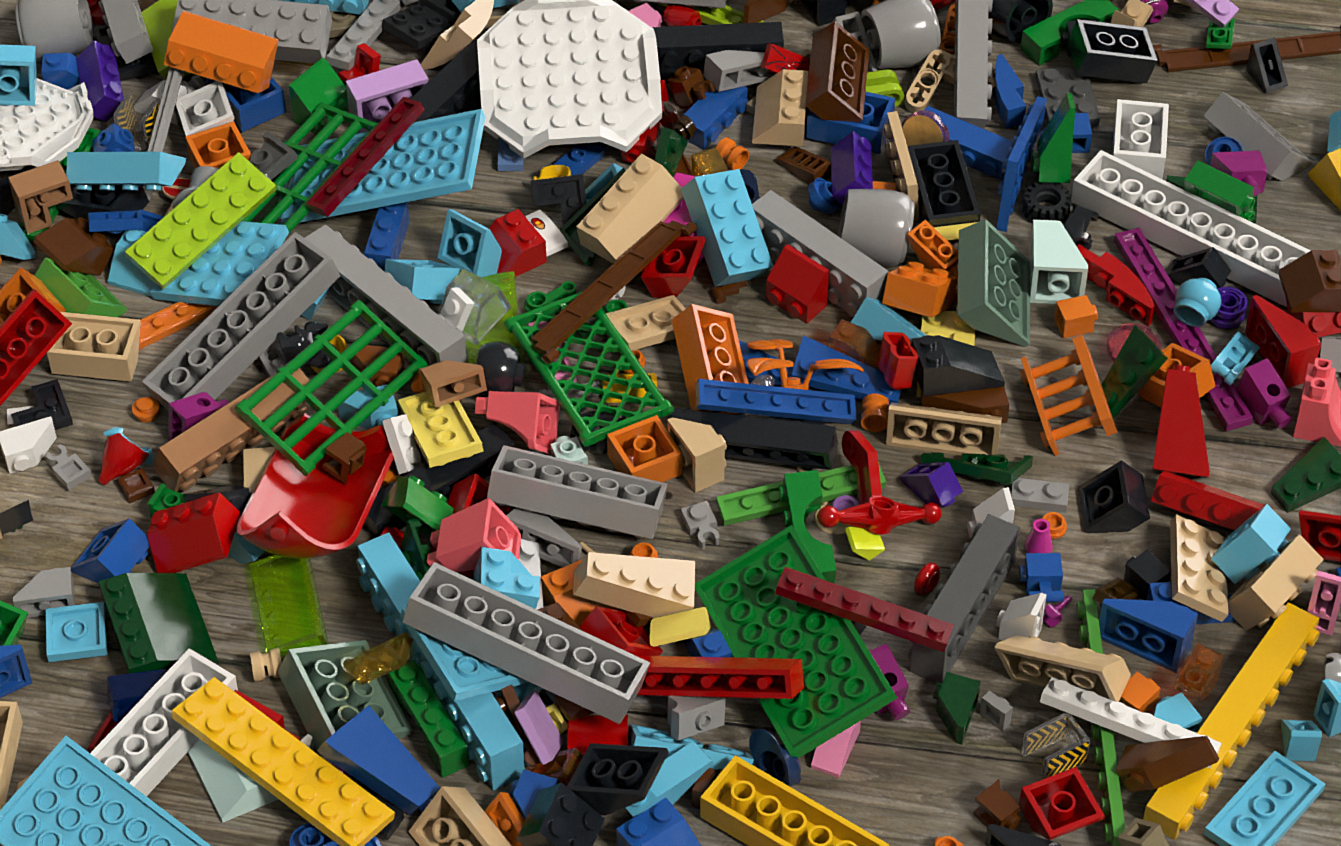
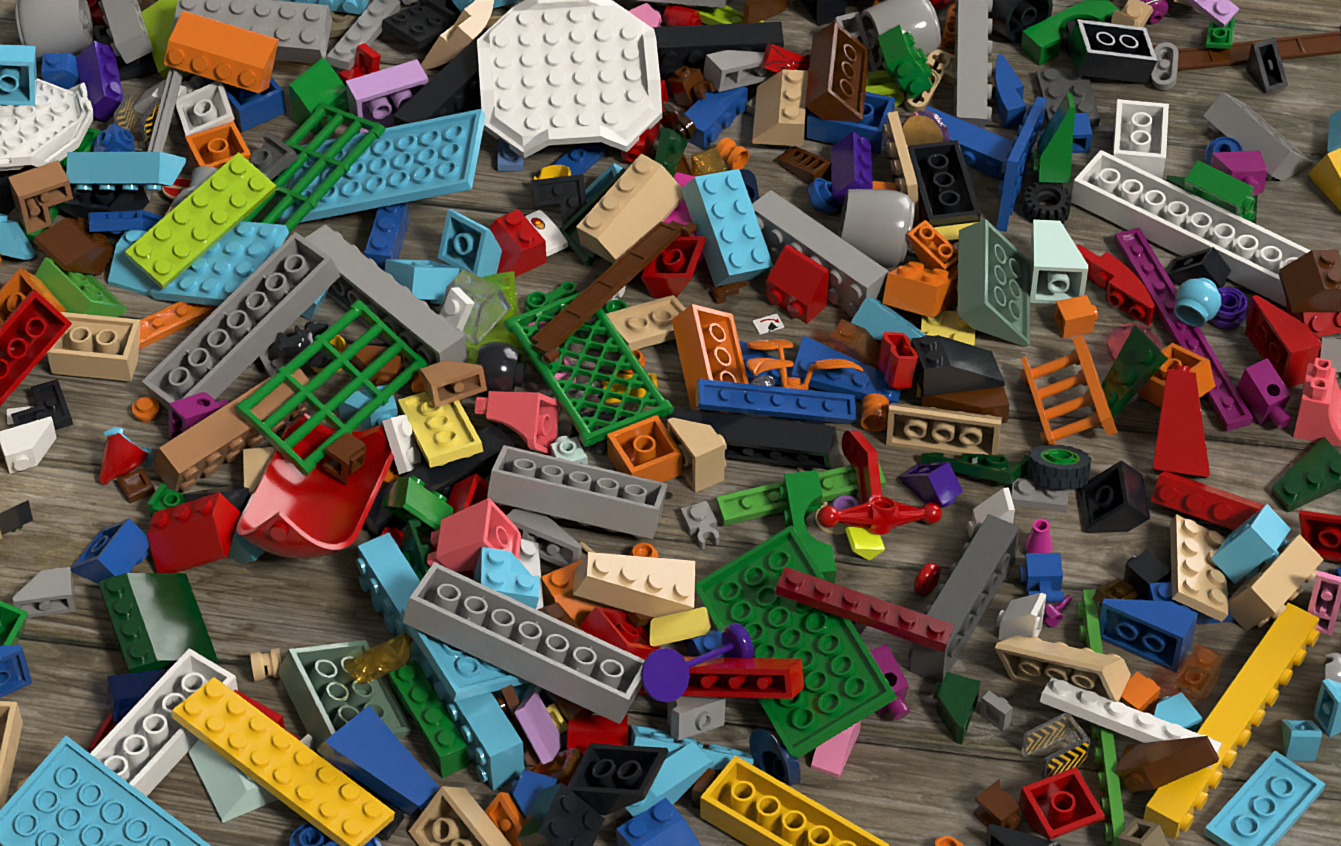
light grey plate [45,444,92,491] -> none
medium azure plate [46,602,108,662] -> none
clear neon green slope [249,555,329,657] -> none
dark red plate [306,97,425,217] -> none
orange plate [1041,512,1067,539] -> none
black piece [1062,205,1099,250] -> none
medium azure plate [1211,331,1260,386] -> none
none -> dark purple piece [641,622,753,702]
none -> white sticker [753,314,784,334]
none -> green brick [878,24,933,99]
none -> black wheel [1027,444,1091,490]
none -> light grey plate [1151,42,1179,90]

